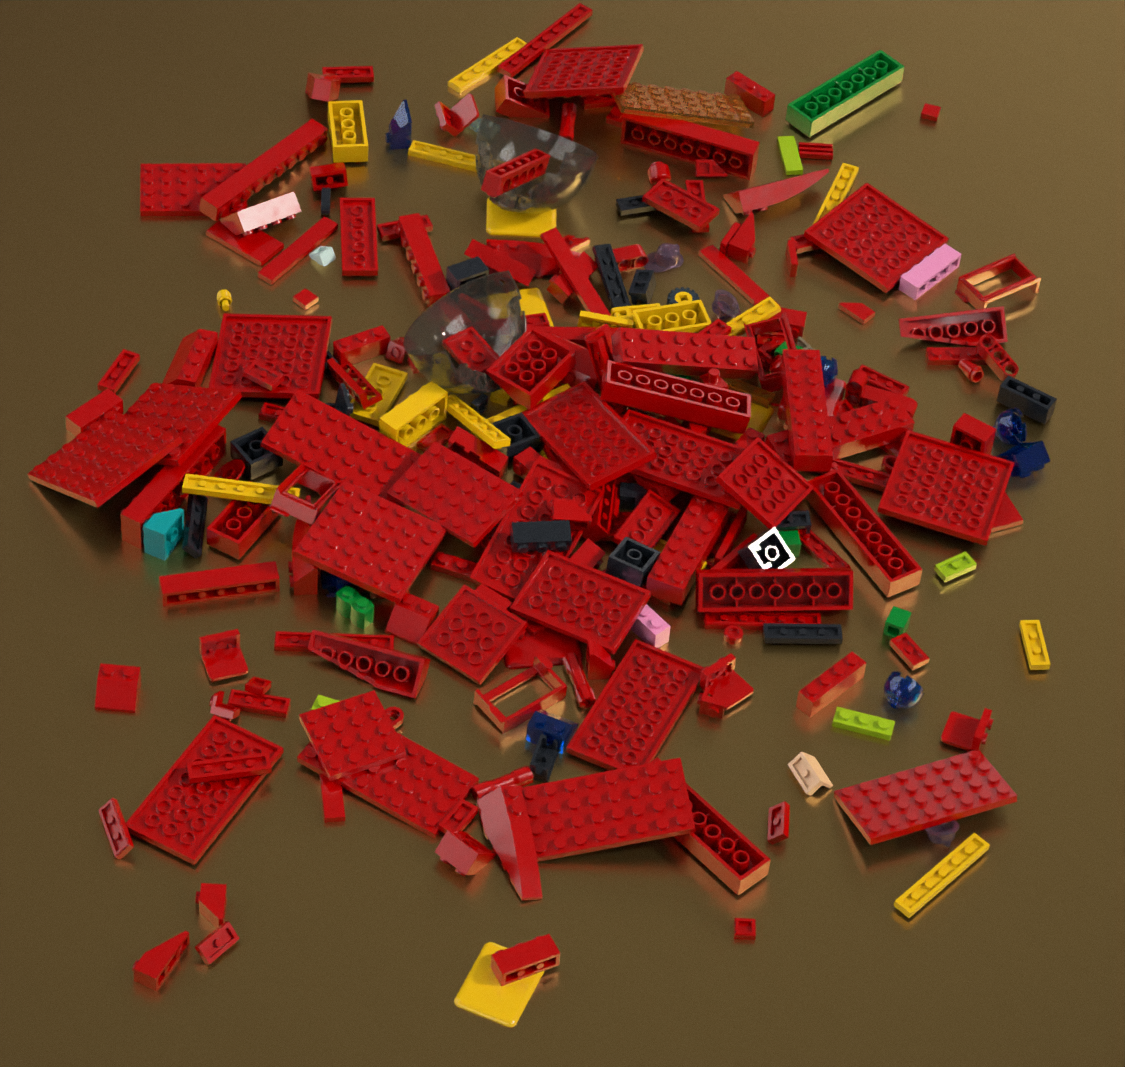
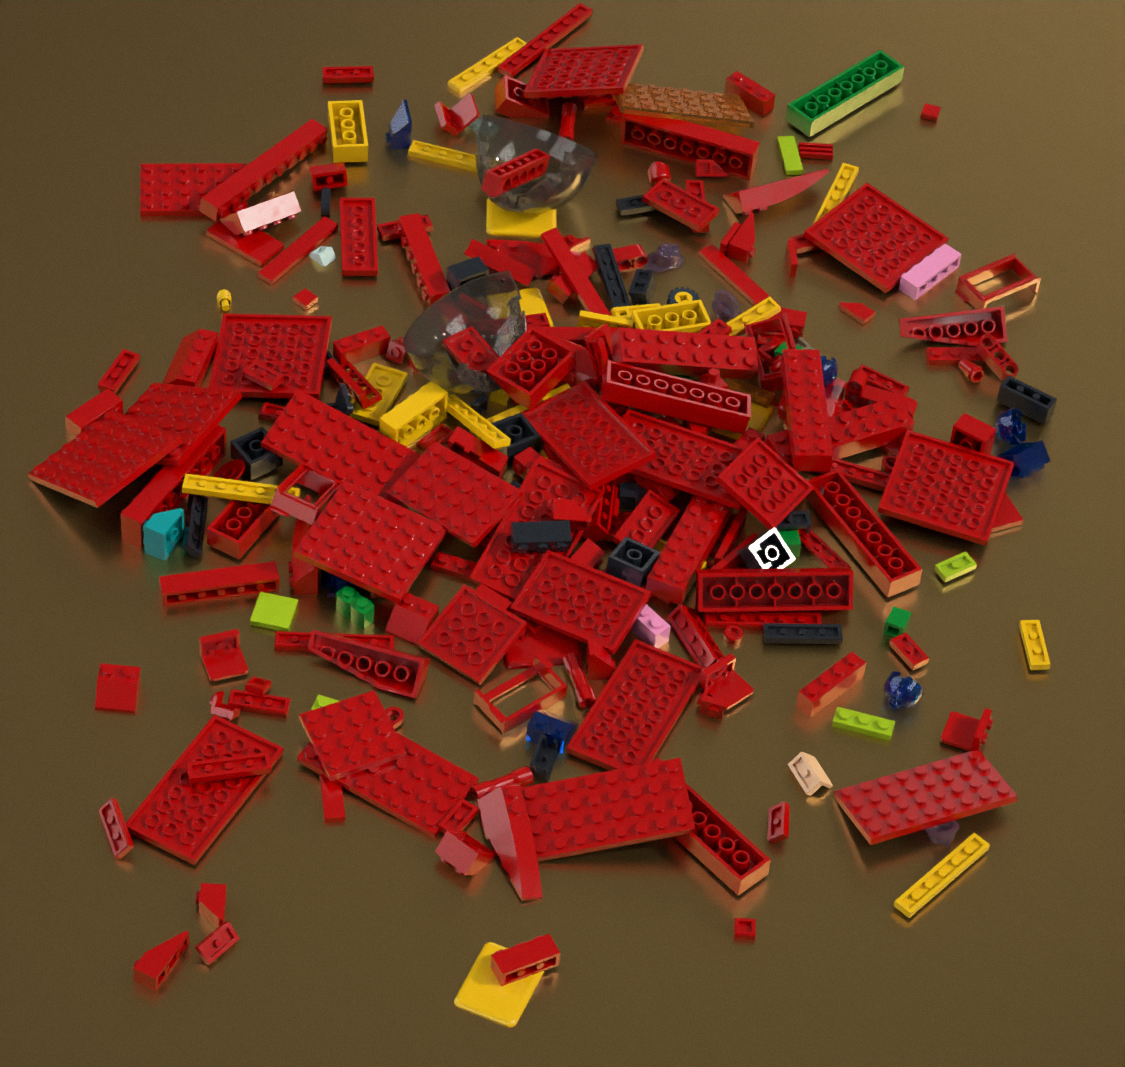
red wedge [305,72,341,102] -> none
none -> lime tile [250,592,298,632]
none -> red fence [667,604,725,667]

